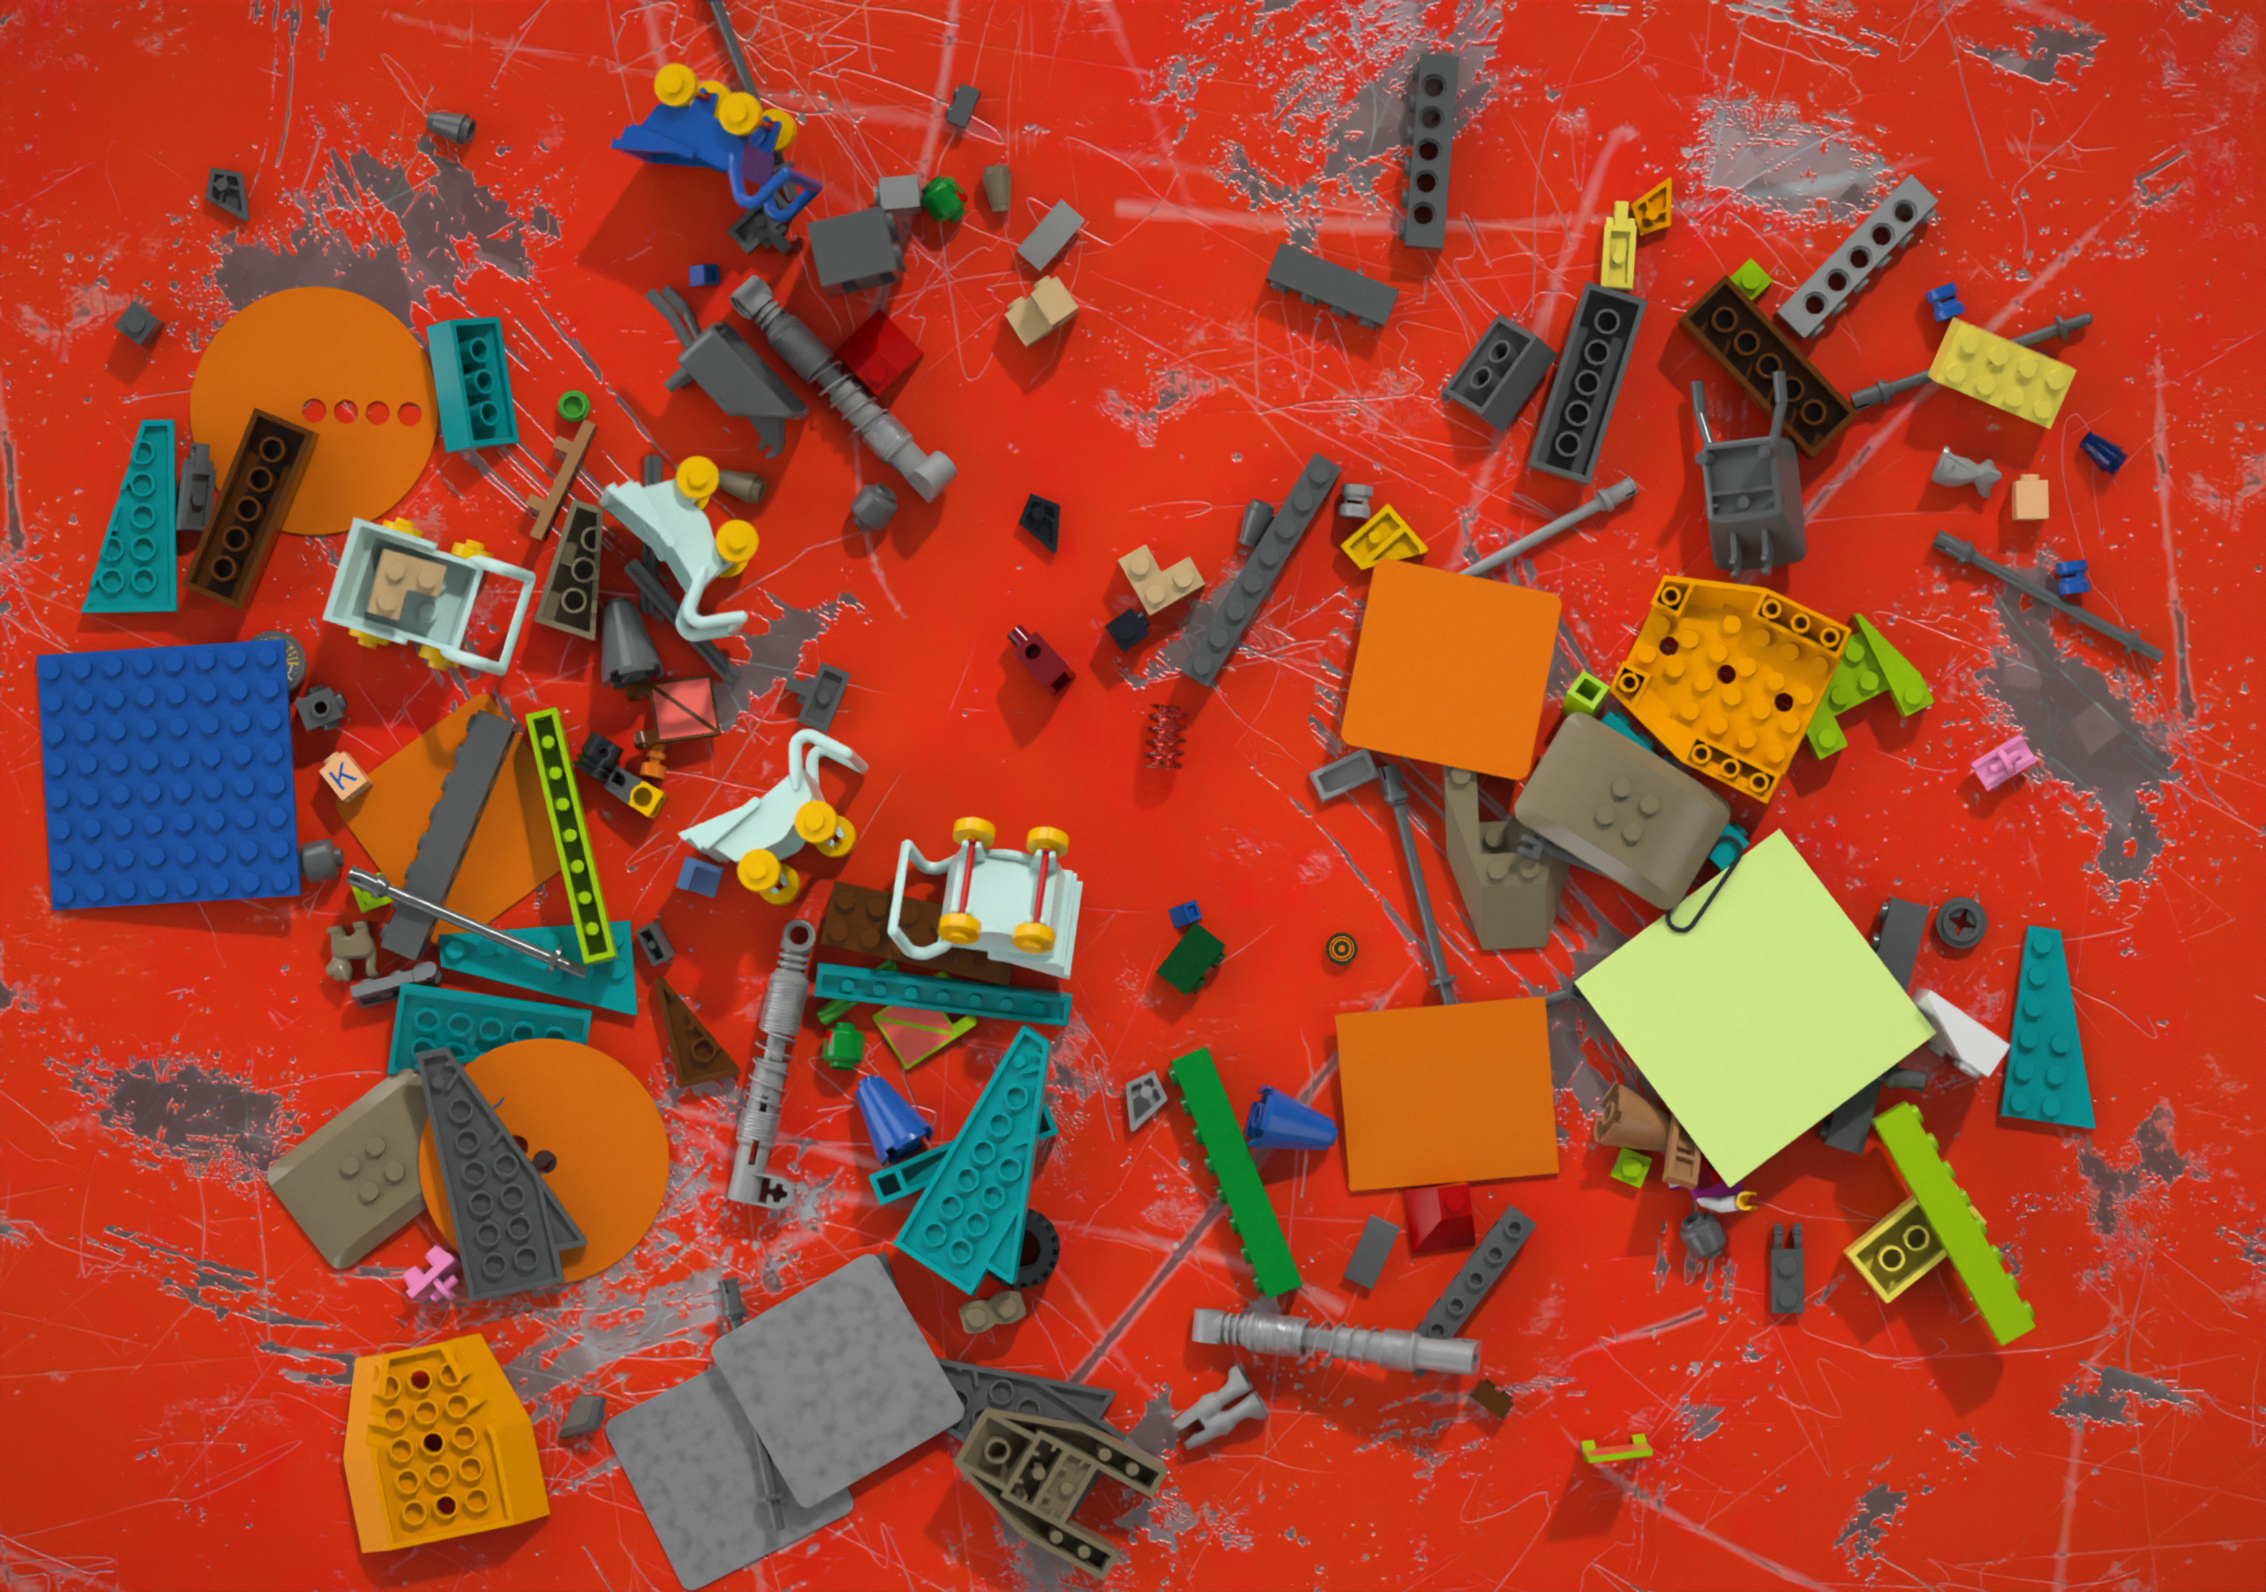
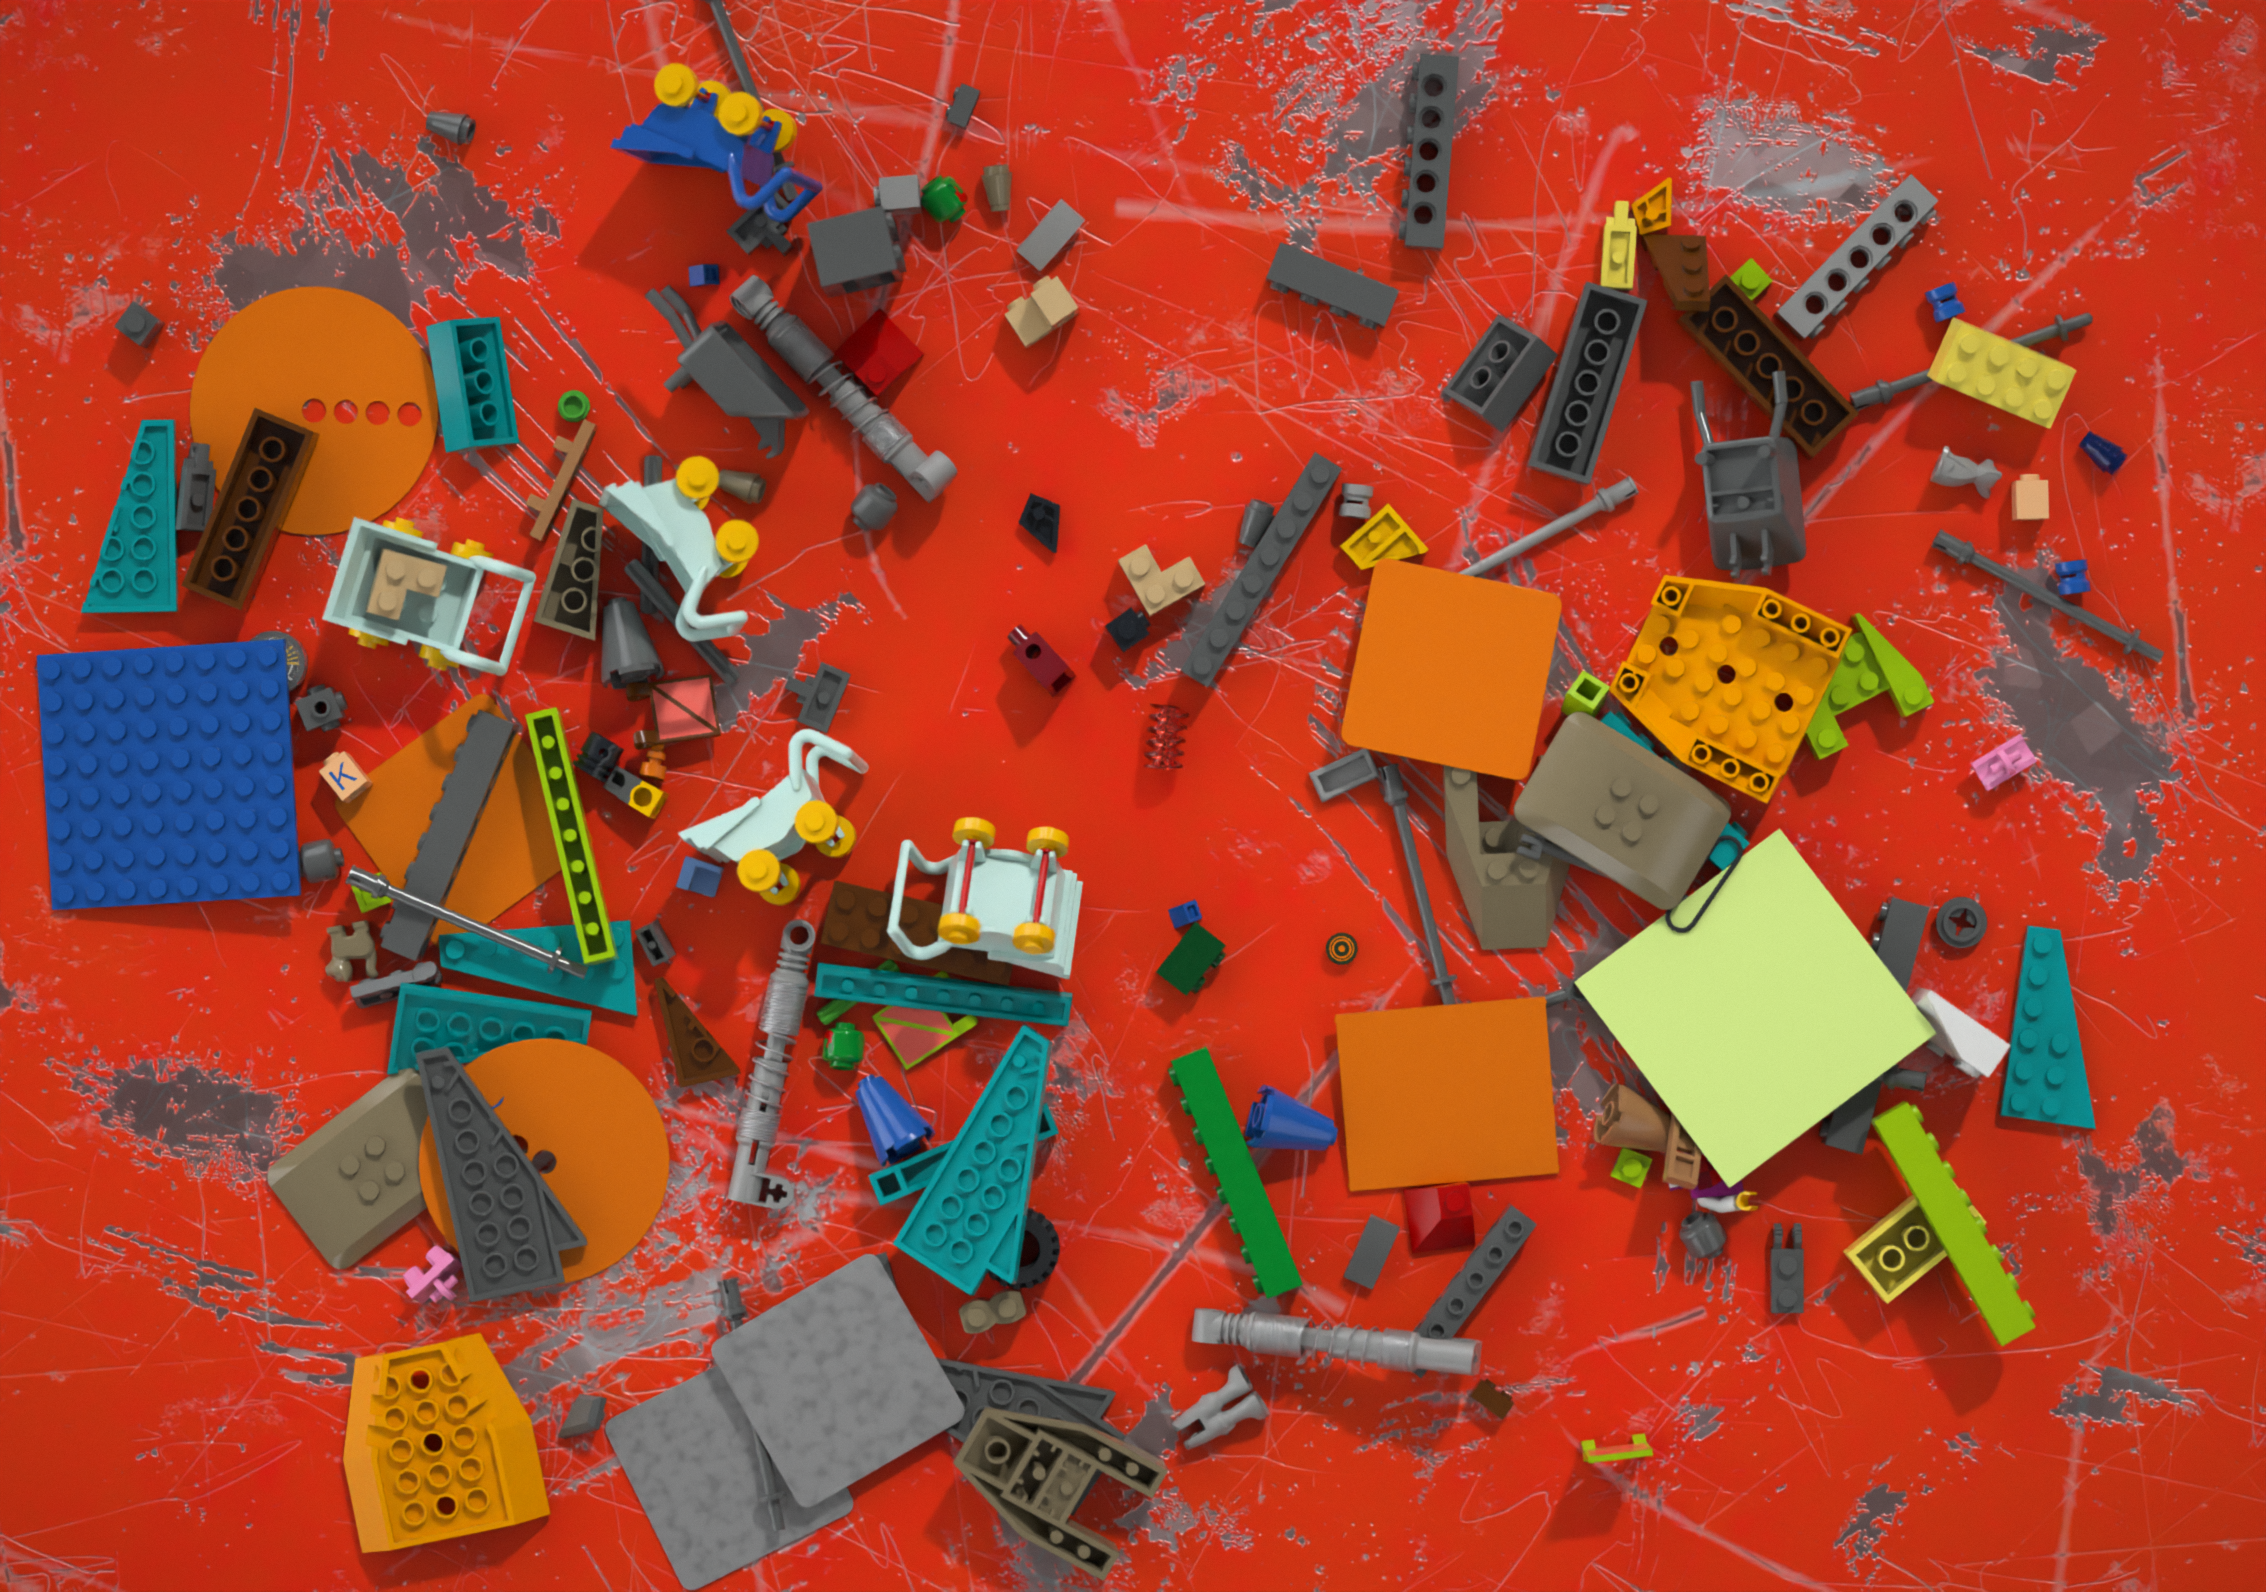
dark grey piece [205,167,250,221] -> none
light grey piece [1125,1070,1168,1131] -> none
none -> reddish brown wing [1641,234,1710,311]

